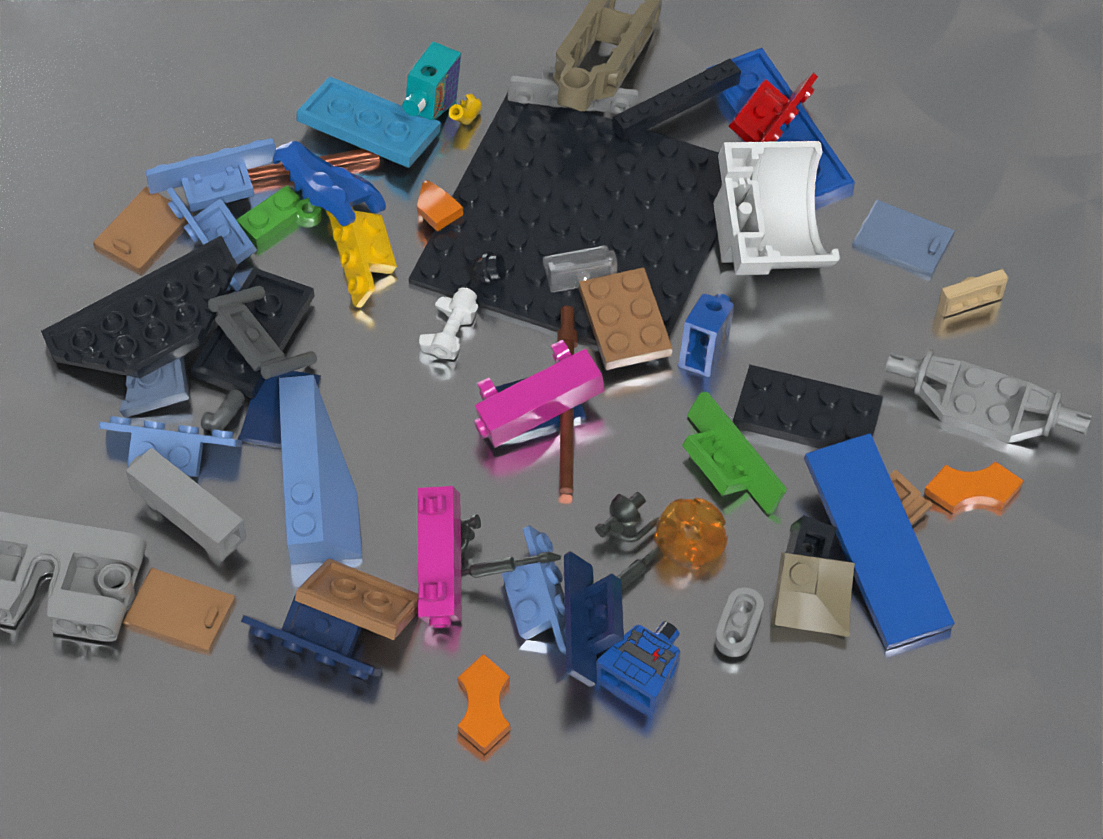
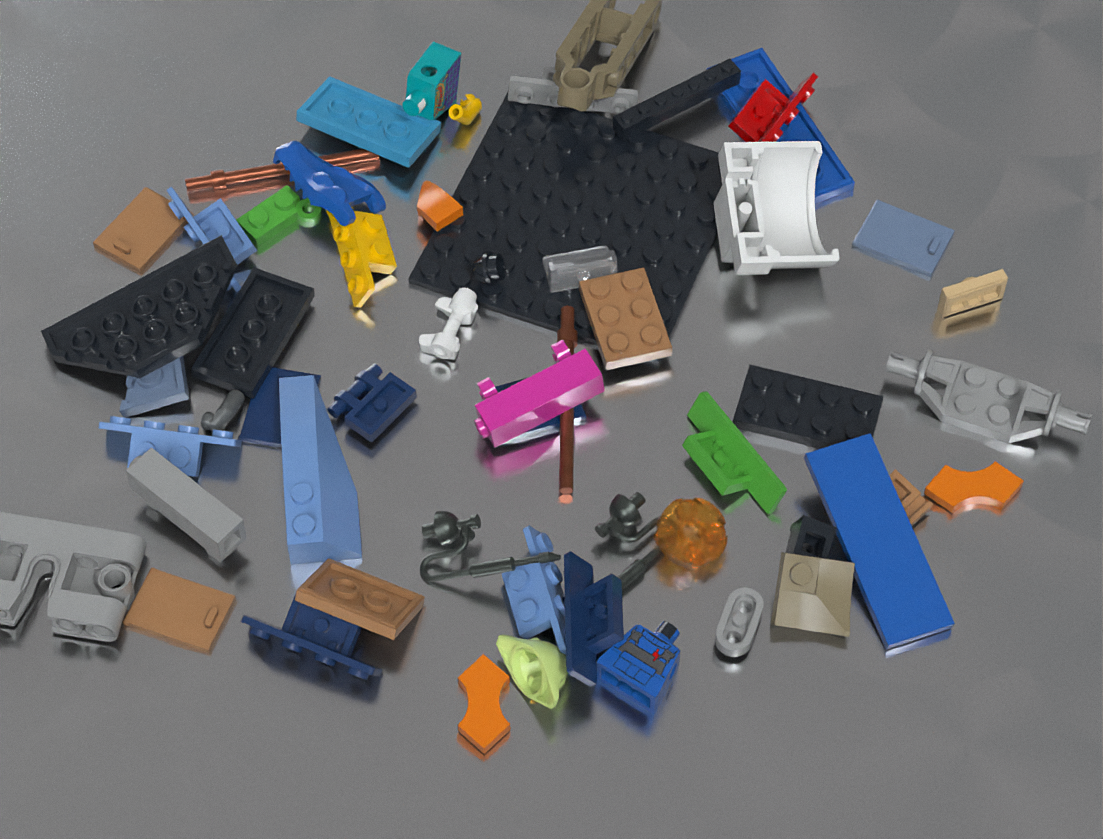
medium blue bracket [145,138,276,212] -> none
dark grey plate [208,286,317,379] -> none
dark pink brick [418,486,462,628] -> none
blue torso [678,294,734,378] -> none
none -> dark blue plate [327,363,417,443]
none -> yellowish green hat [496,635,568,709]

